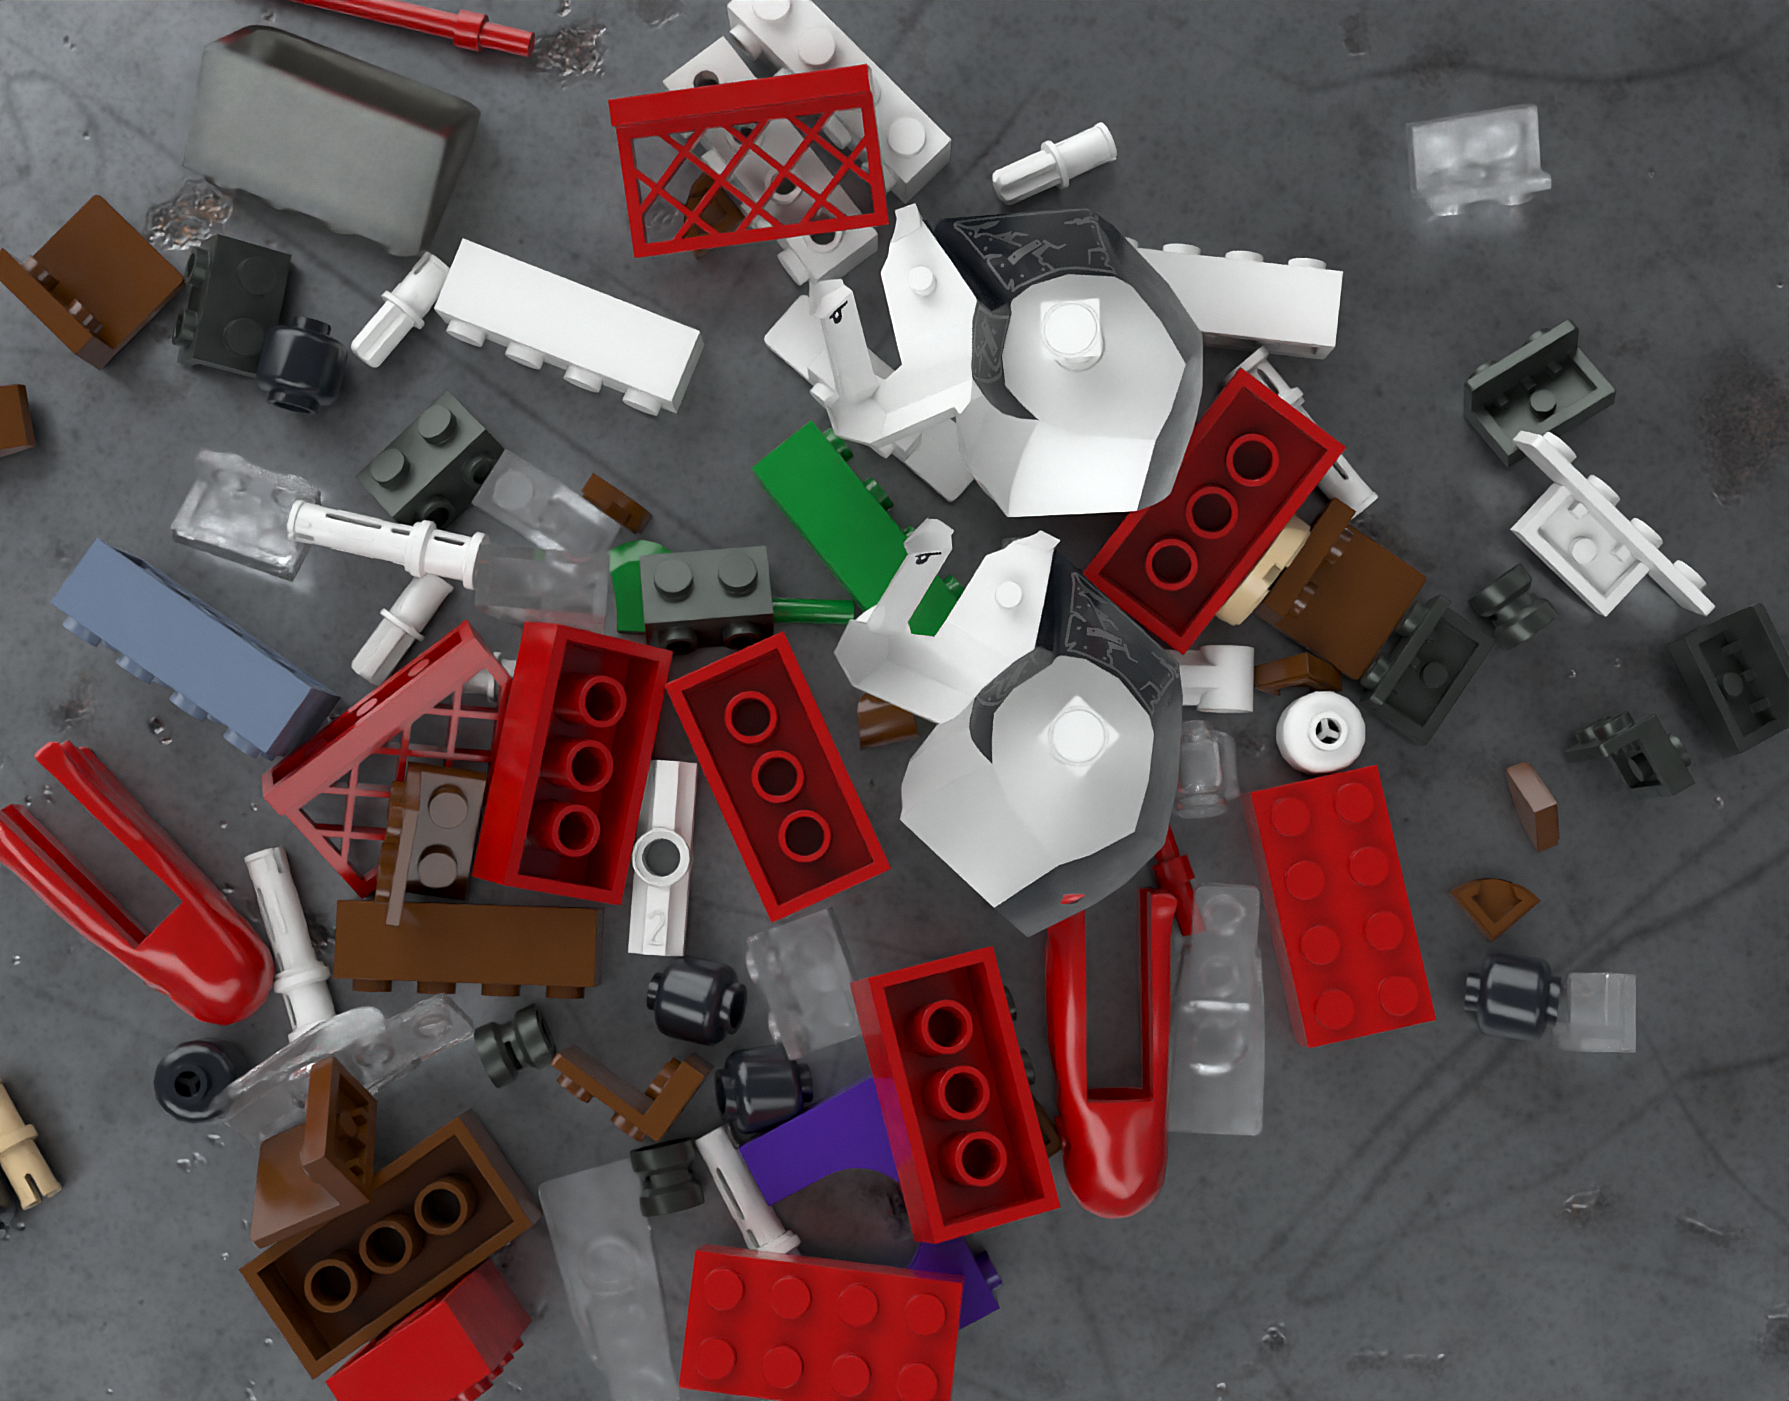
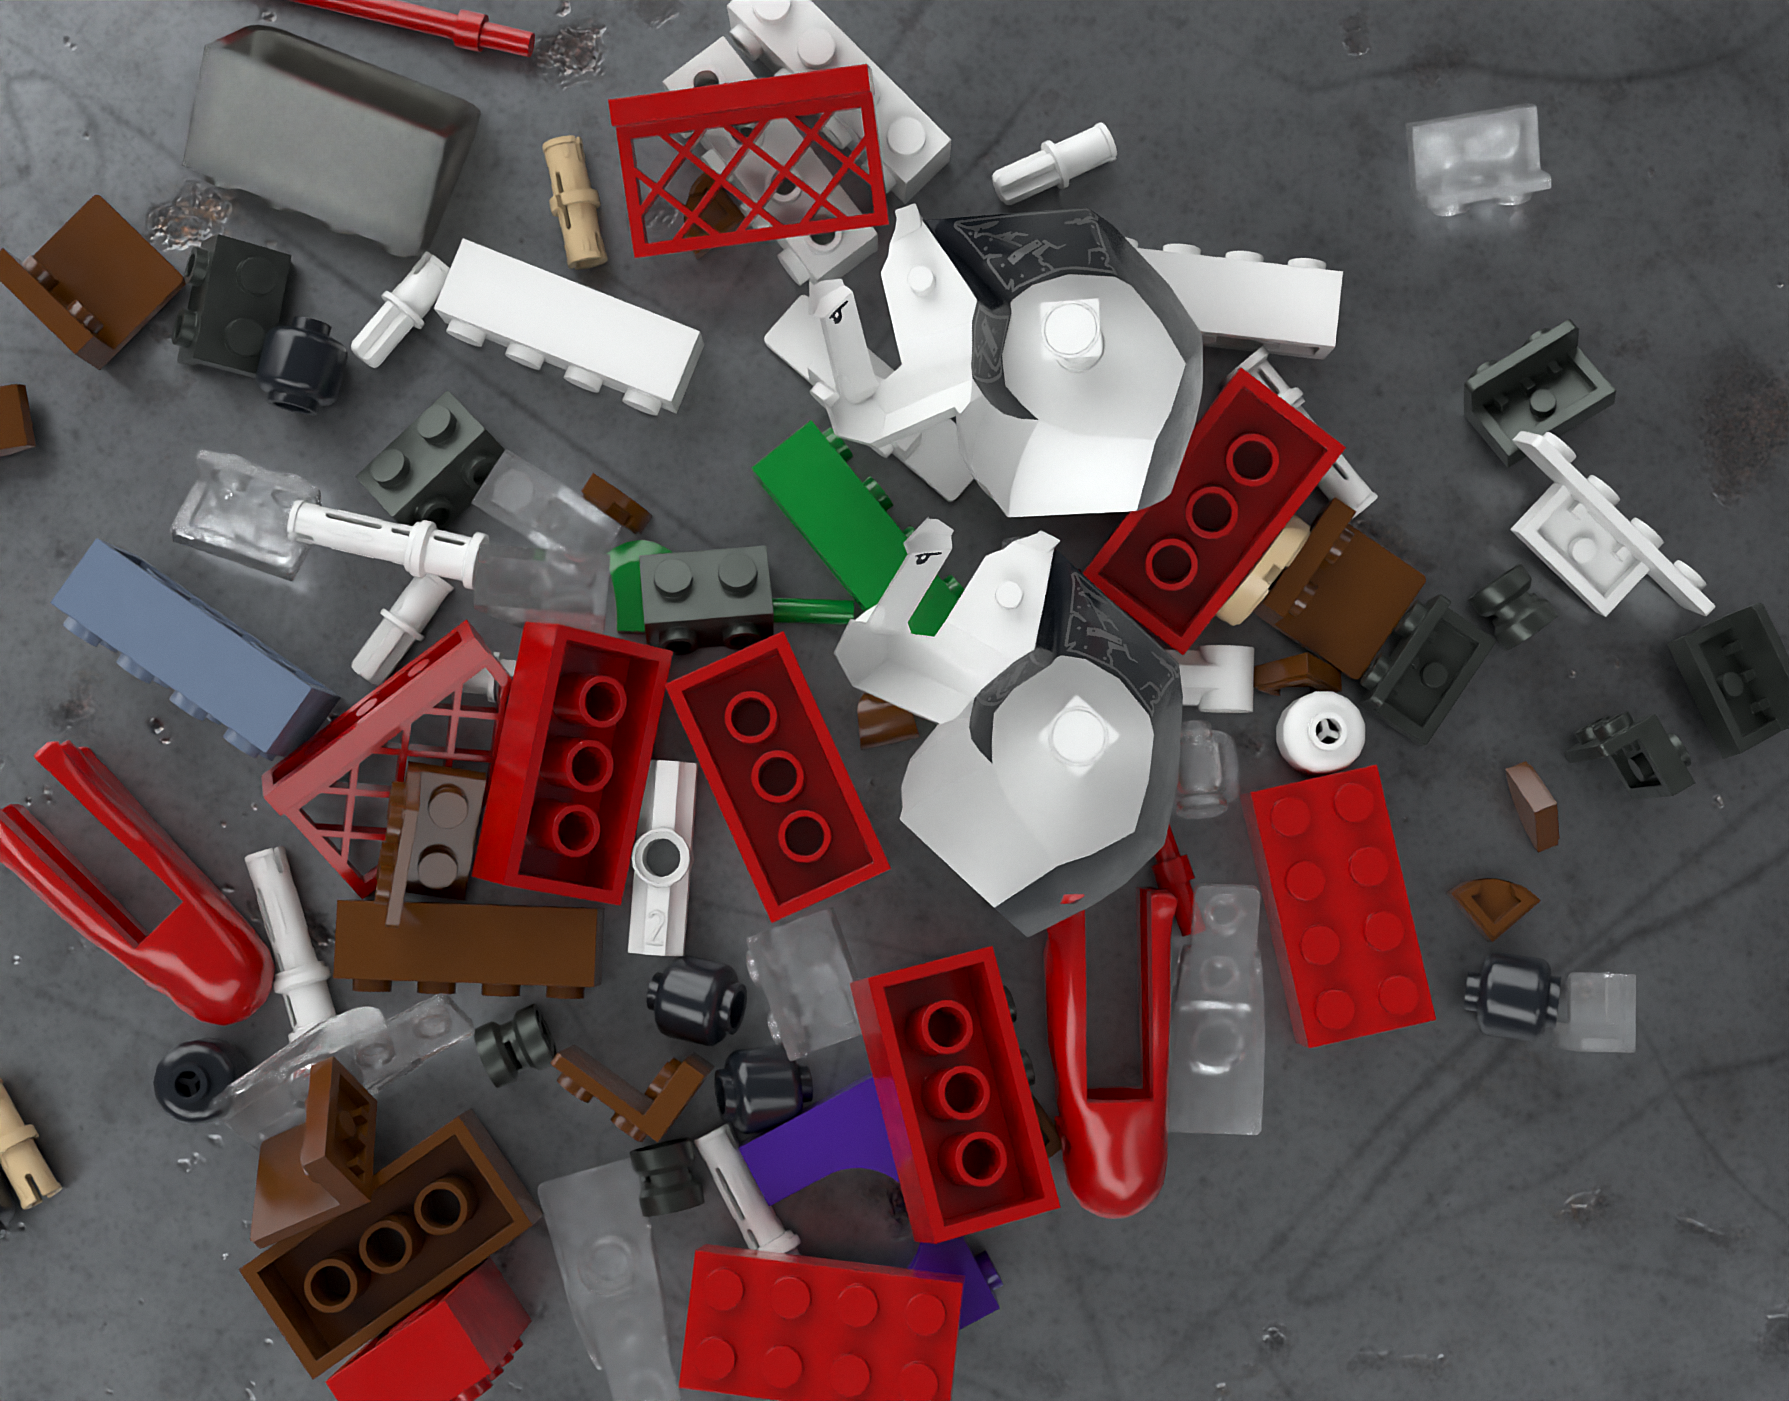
none -> tan pin [542,135,608,270]

